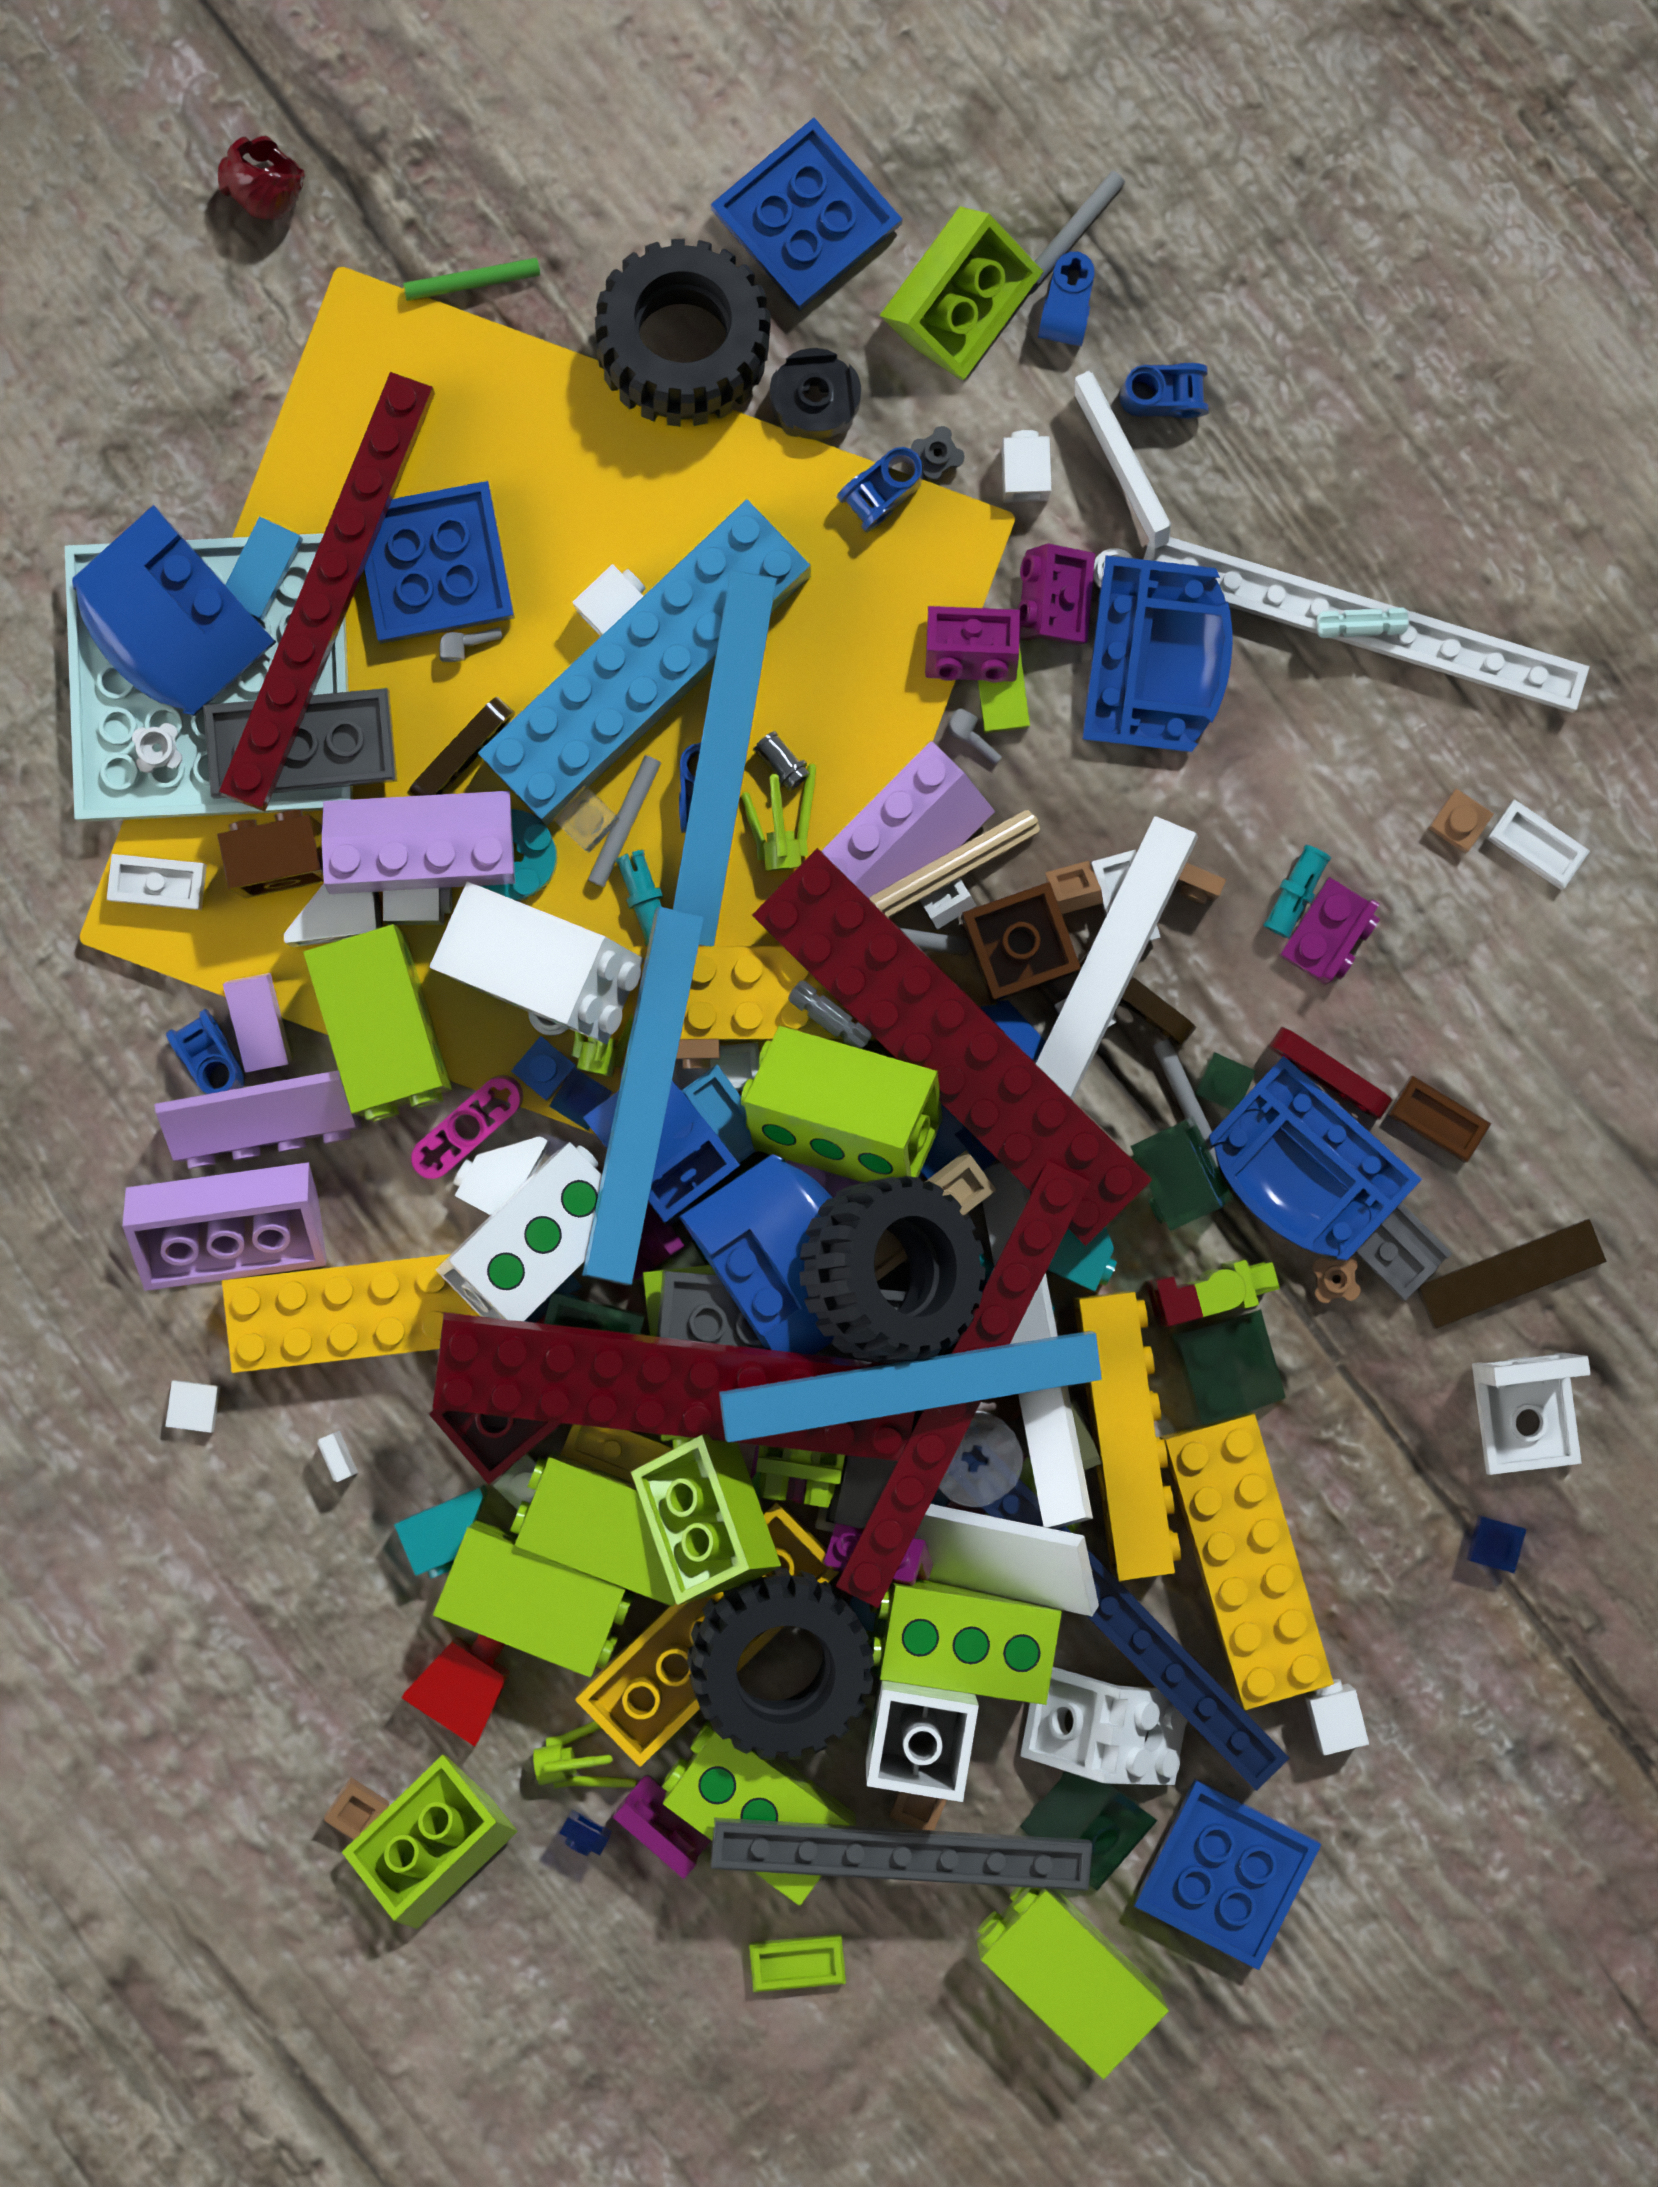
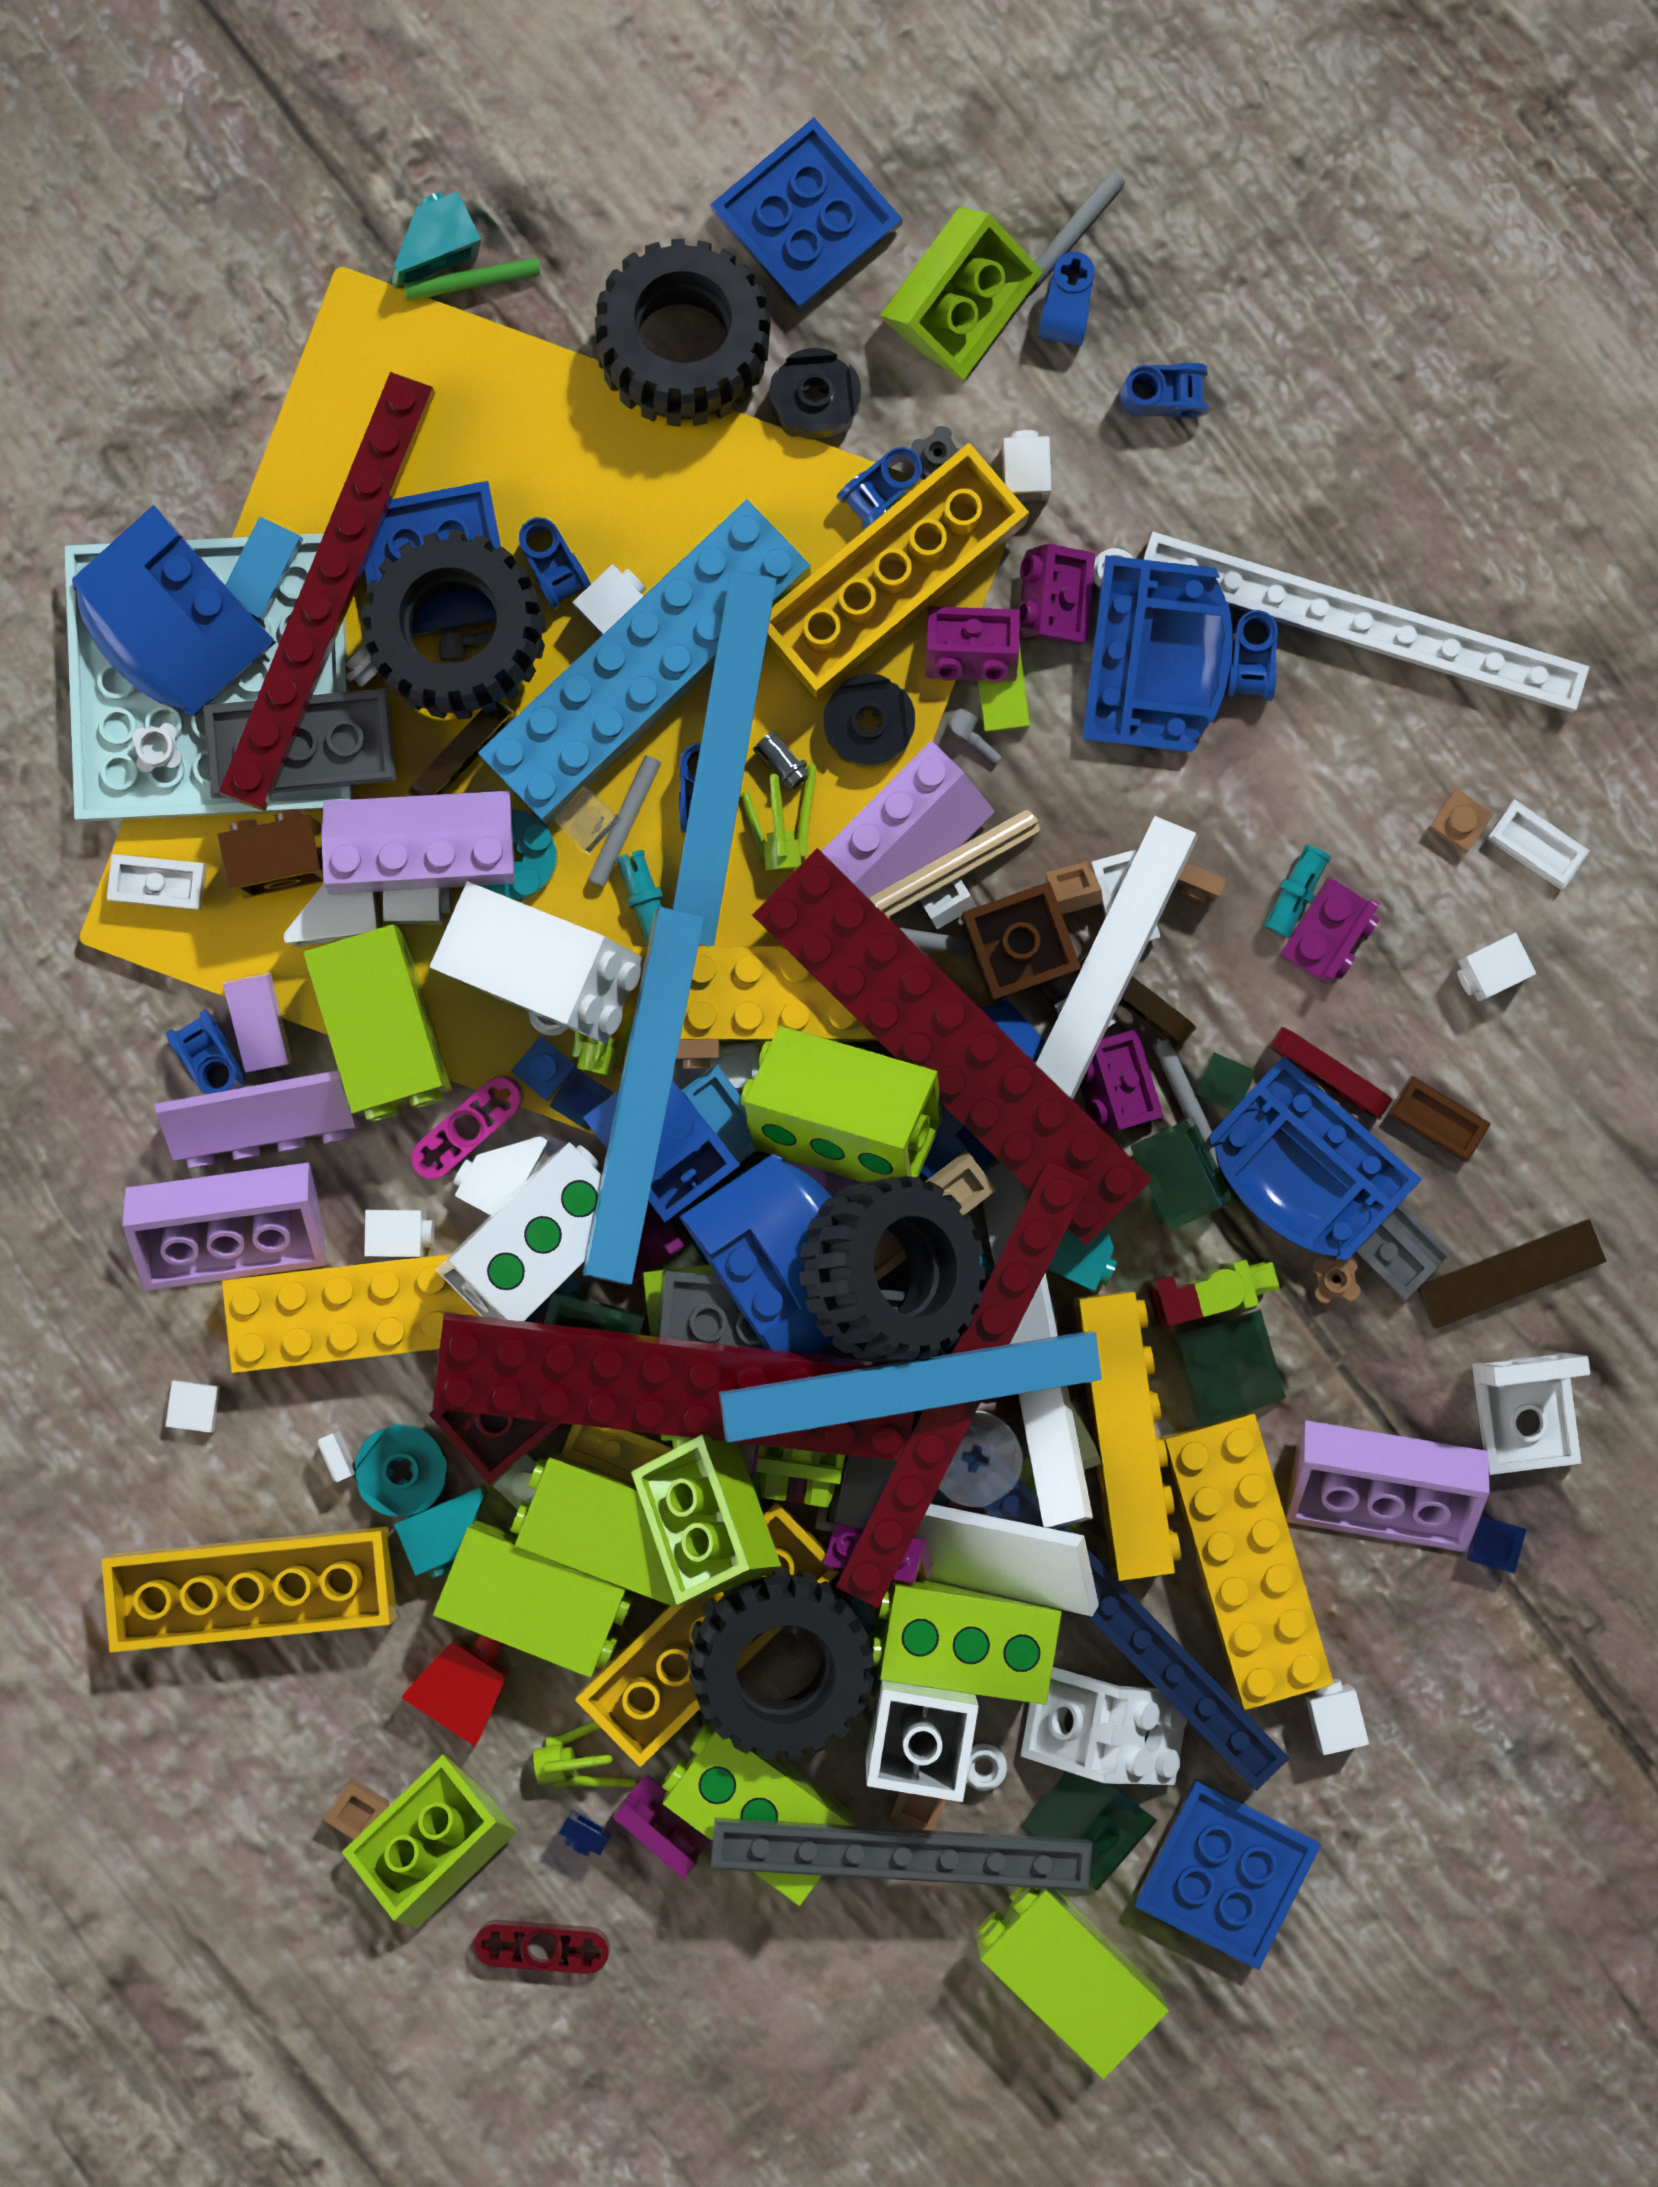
dark red hair [218,136,305,221] -> none
lime tile [749,1934,846,1992] -> none
dark grey axle [788,980,872,1049] -> none
white tile [1075,371,1171,549] -> none
light aqua axle [1317,607,1409,638] -> none
none -> yellow brick [101,1526,397,1653]
none -> white plate [345,645,378,687]
none -> teal plate [355,1424,449,1517]
none -> black tyre [361,531,546,719]
none -> white brick [365,1210,434,1257]
none -> teal slope [392,191,481,289]
none -> dark red beam [474,1920,610,1974]
none -> blue piece [519,517,591,611]
none -> yellow brick [766,443,1029,700]
none -> black plate [823,674,915,768]
none -> white plate [966,1743,1007,1791]
none -> magenta bracket [1080,1029,1164,1134]
none -> blue piece [1225,610,1278,701]
none -> lavender slope [1285,1420,1490,1553]
none -> white brick [1457,933,1536,1001]

